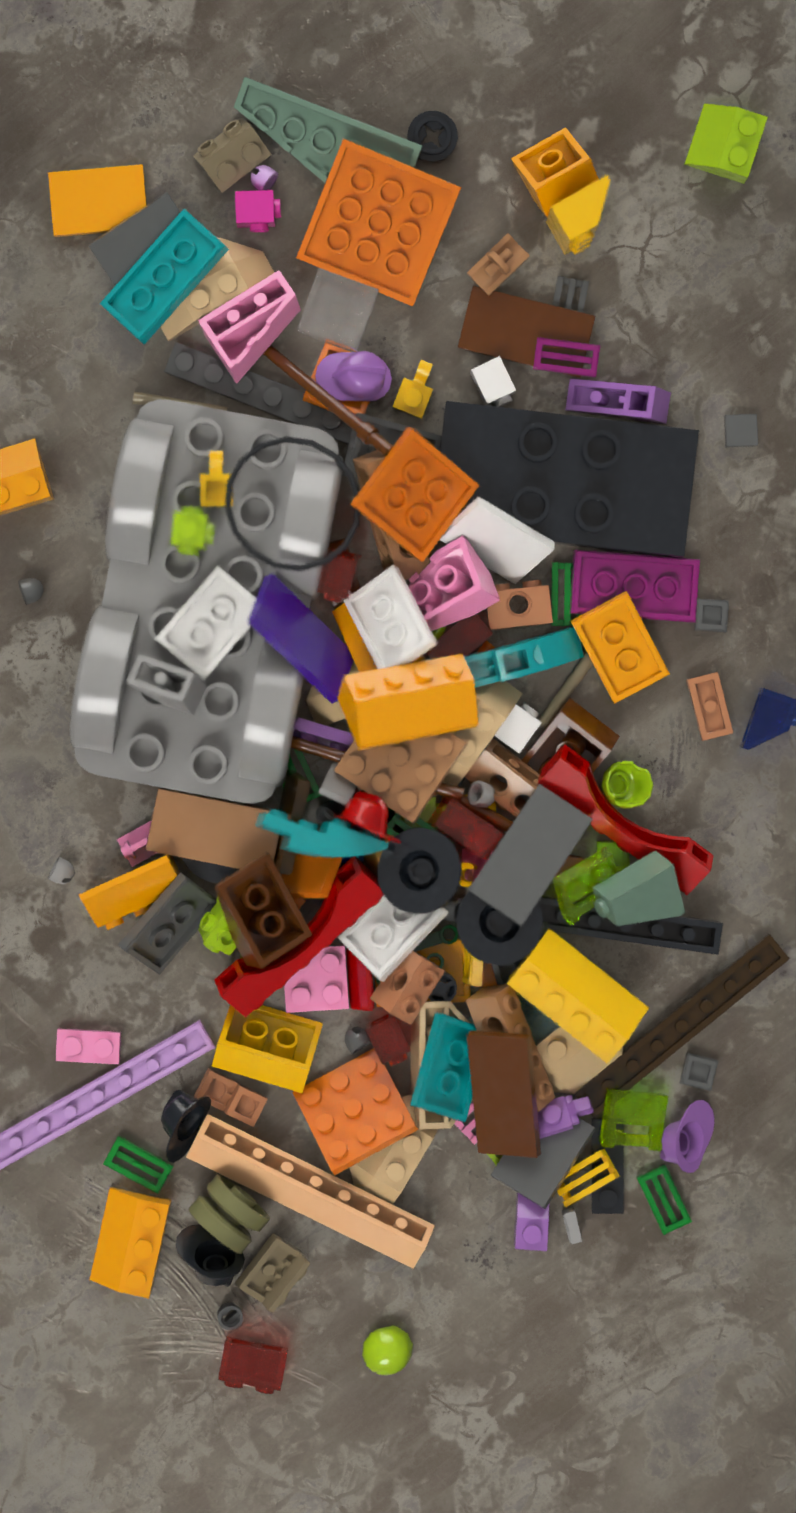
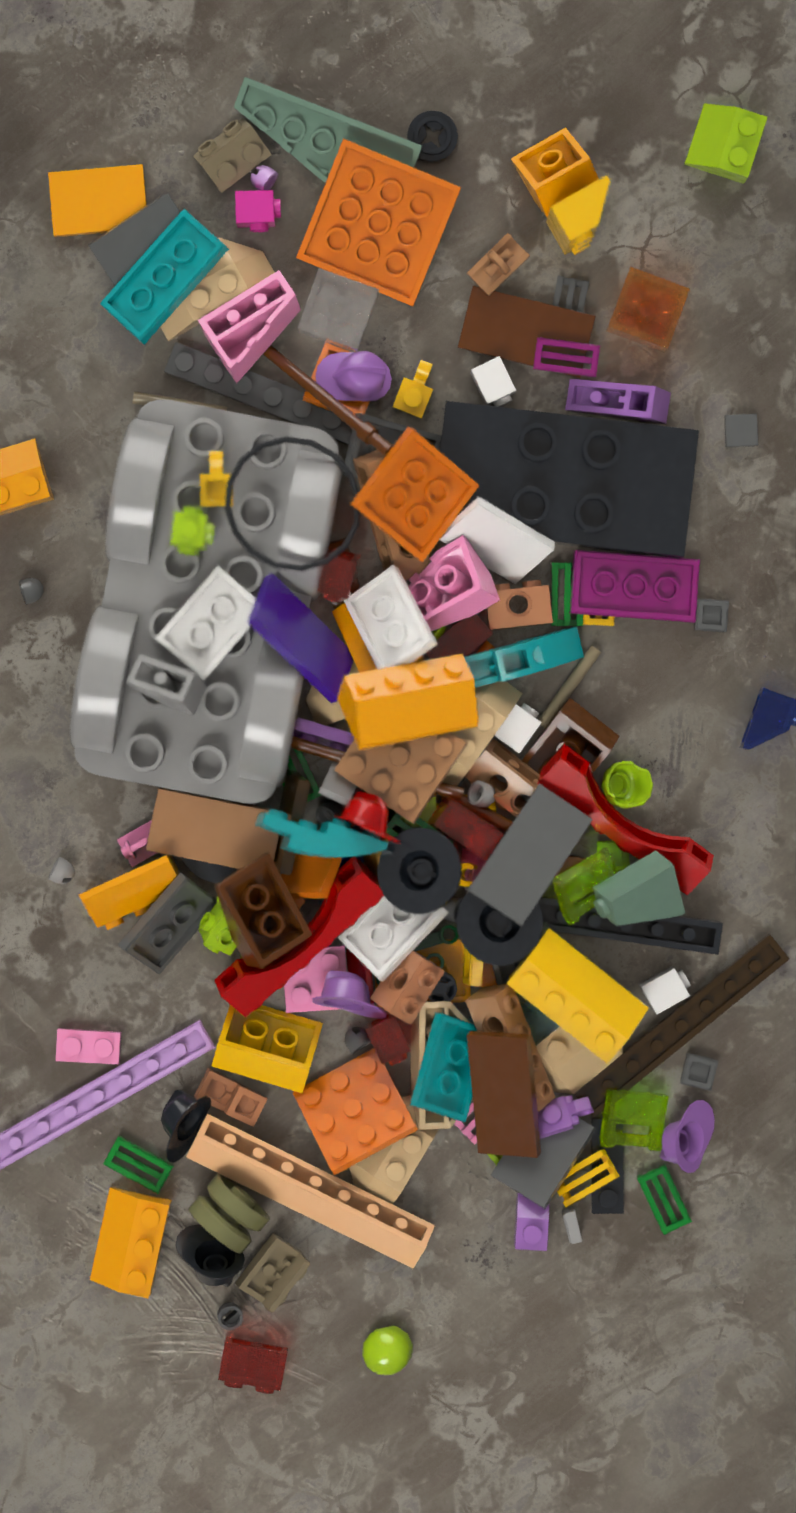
light orange tile [571,591,670,704] -> none
nougat plate [686,672,733,741] -> none
none -> medium lavender piece [312,970,387,1019]
none -> clear orange brick [606,266,690,353]
none -> white brick [639,966,691,1014]

